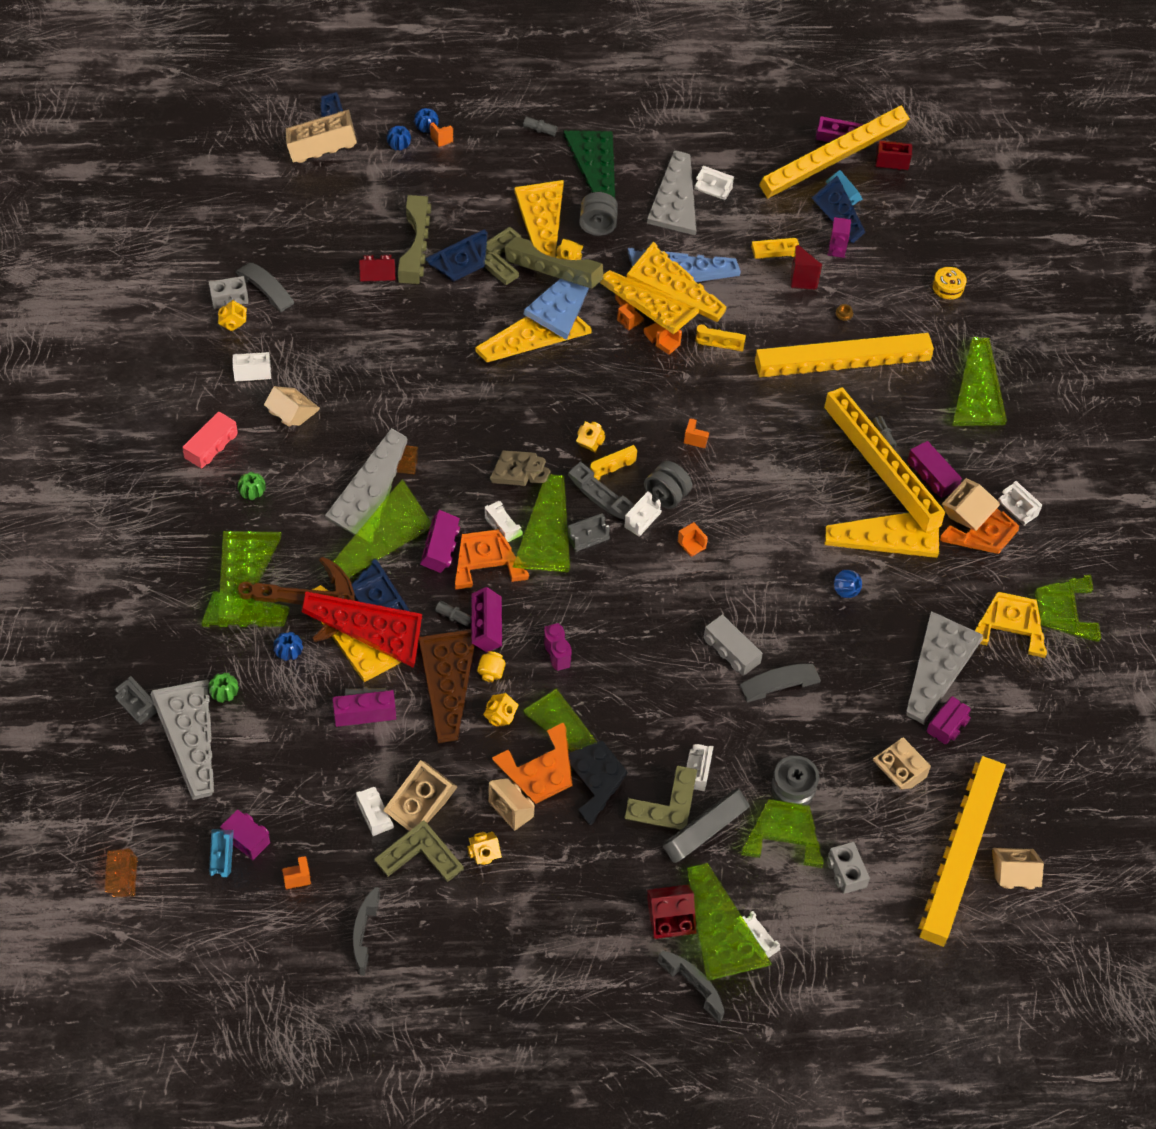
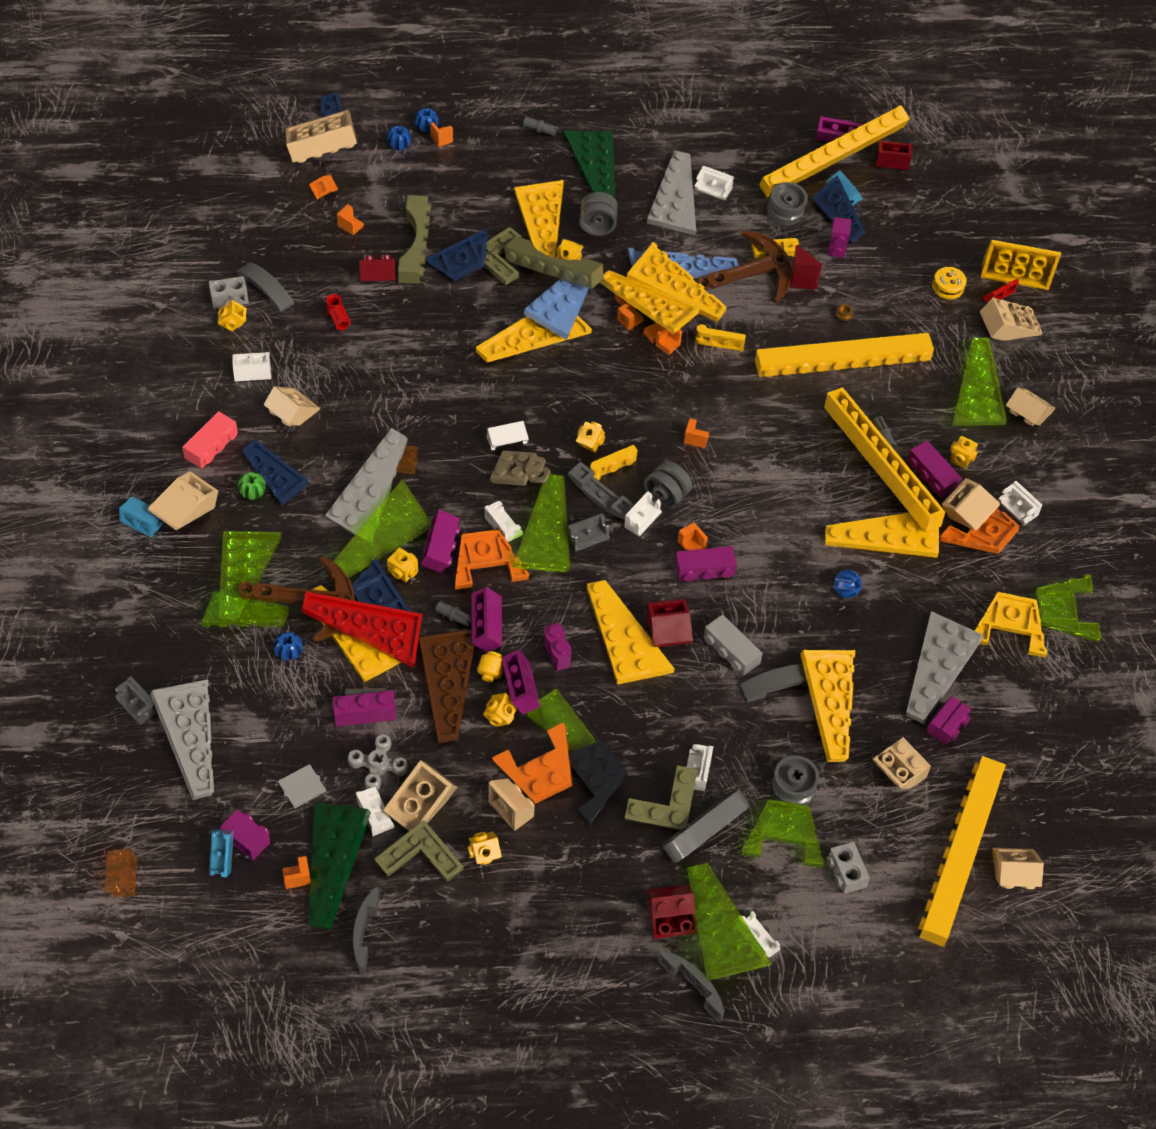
bright green piece [208,673,239,703] -> none
none -> dark azure hinge [119,497,162,537]
none -> tan slope [148,471,218,530]
none -> dark blue wing [242,439,308,506]
none -> light grey piece [278,764,326,809]
none -> dark green wing [308,802,371,930]
none -> orange panel [309,175,338,199]
none -> red piece [326,294,351,331]
none -> orange panel [337,205,364,235]
none -> light grey gear [348,734,408,791]
none -> yellow brick [387,547,418,582]
none -> white hinge [487,421,529,451]
none -> magenta brick [502,649,541,715]
none -> yellow wing [586,580,675,685]
none -> dark red slope [646,599,693,647]
none -> magenta brick [675,546,737,581]
none -> reddish brown piece [696,231,792,303]
none -> dark grey wheel [767,182,808,226]
none -> yellow wing [800,650,855,762]
none -> yellow brick [949,436,978,469]
none -> tan slope [980,298,1043,341]
none -> yellow slope [981,240,1061,290]
none -> red slope [982,278,1019,303]
none -> tan slope [1006,387,1055,426]

